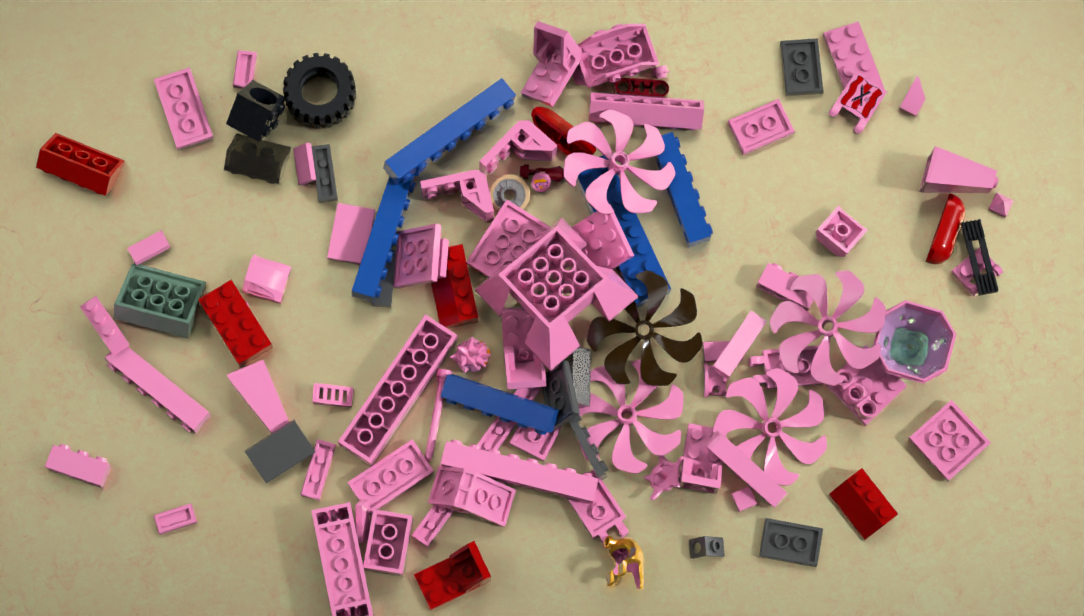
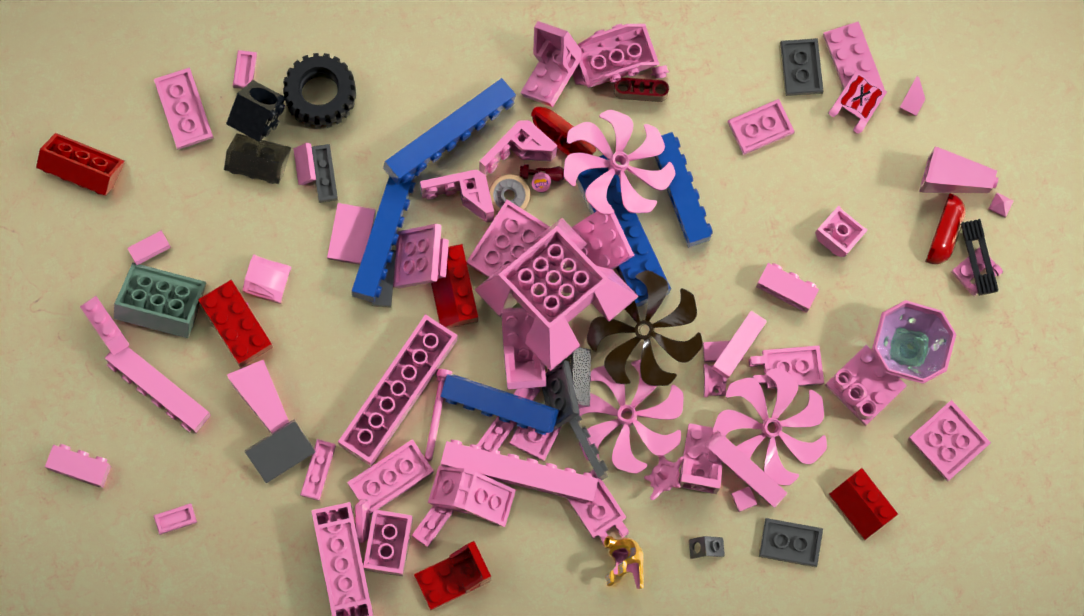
bright pink slope [312,383,353,407] -> none
bright pink hair [449,337,491,373] -> none
bright pink brick [589,92,704,130] -> none
bright pink piece [770,271,886,386] -> none

